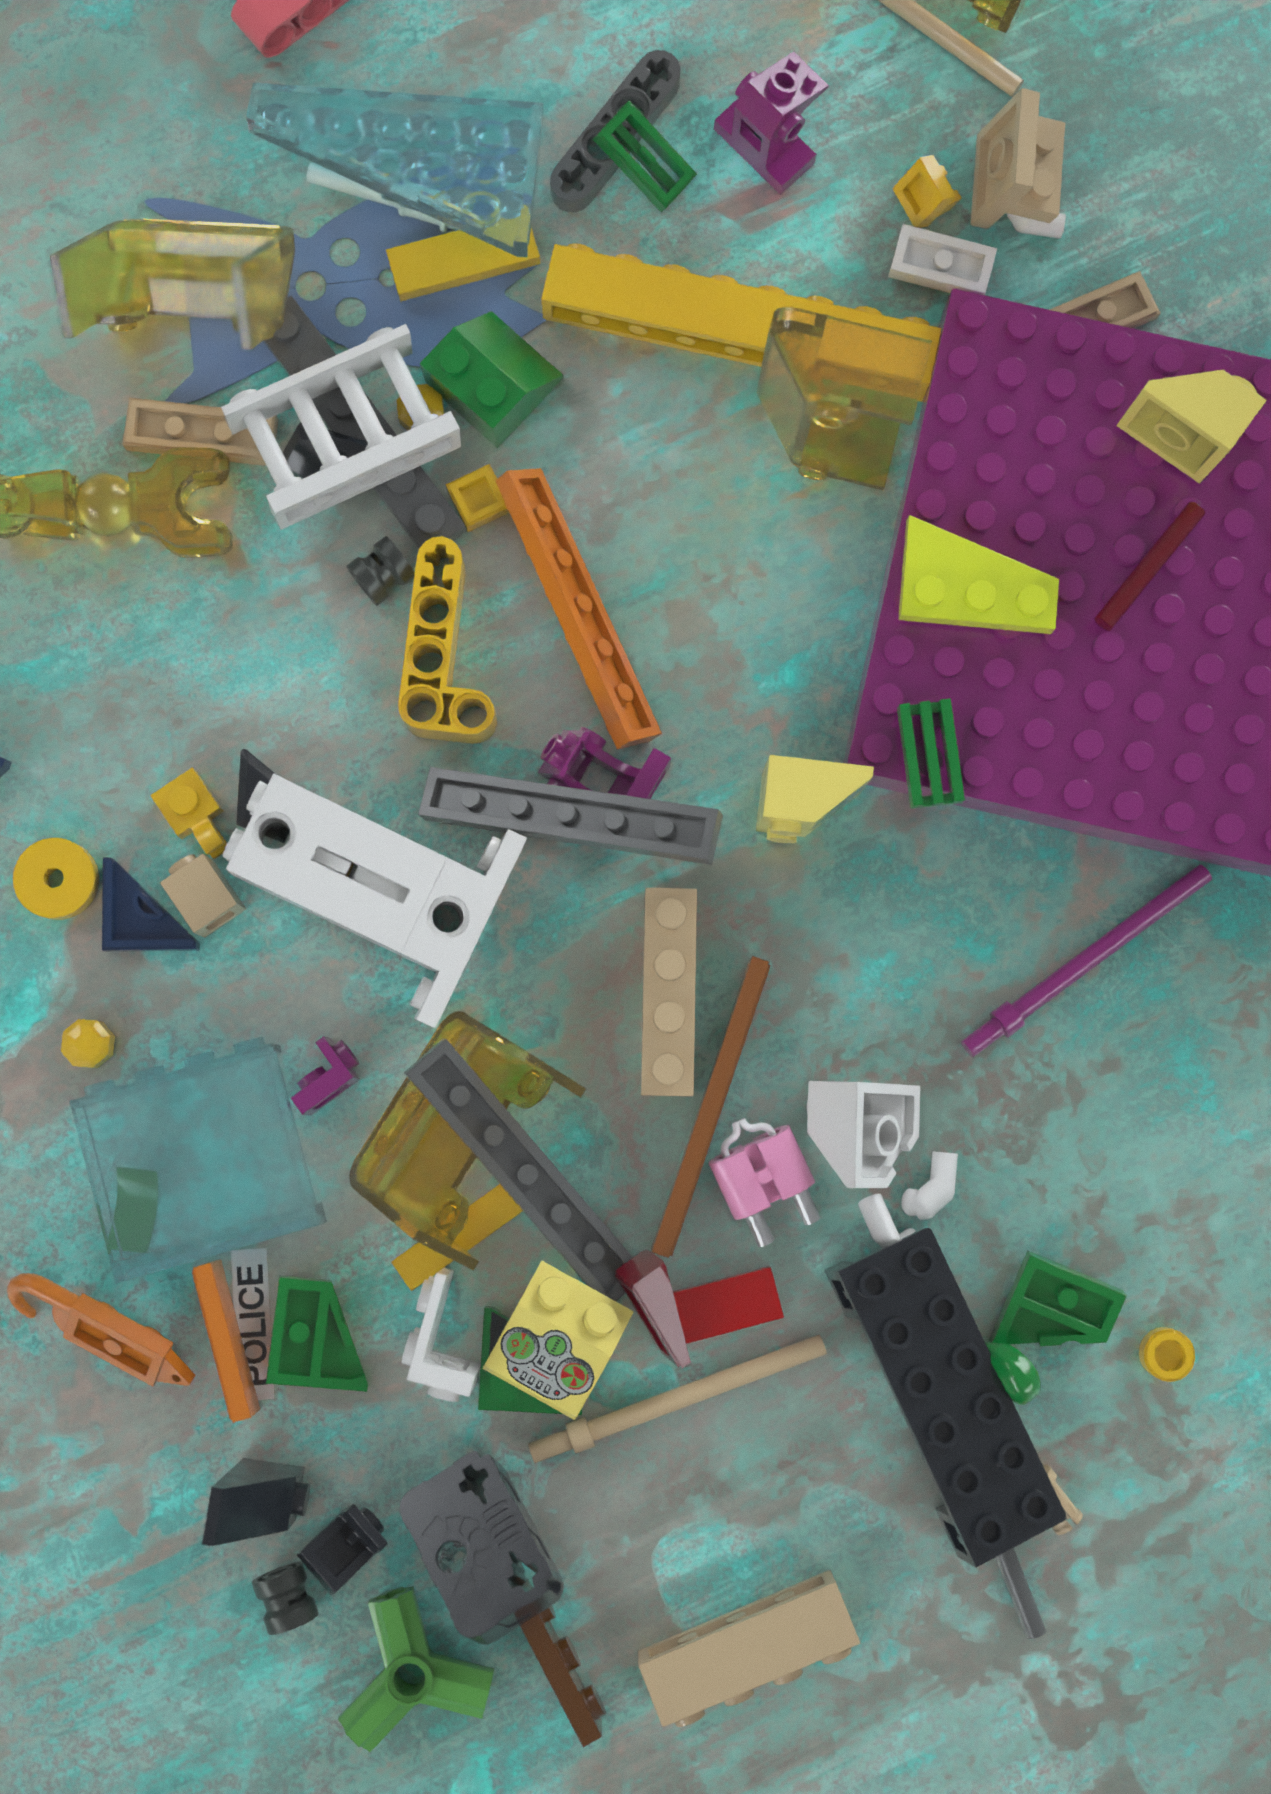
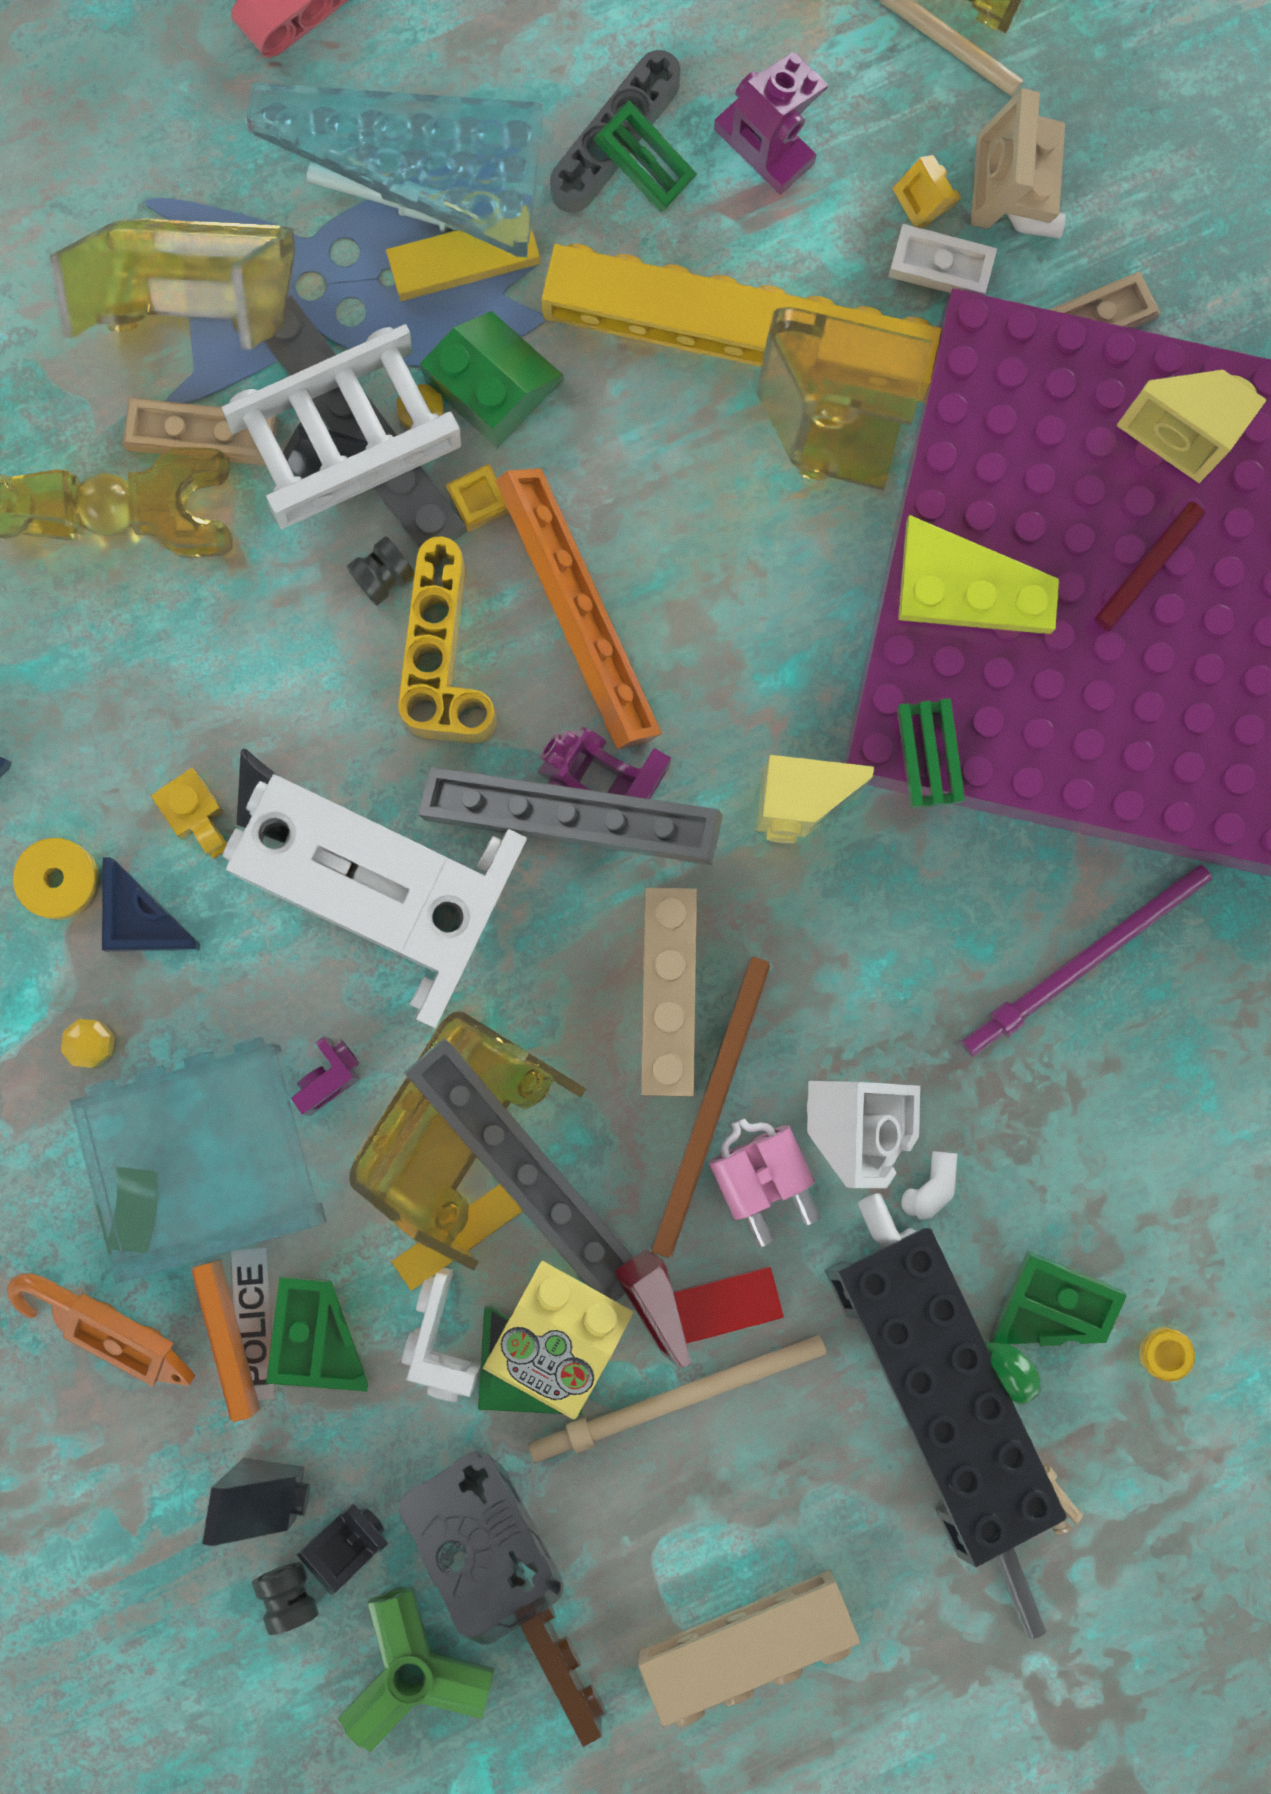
tan brick [160,854,246,938] -> none

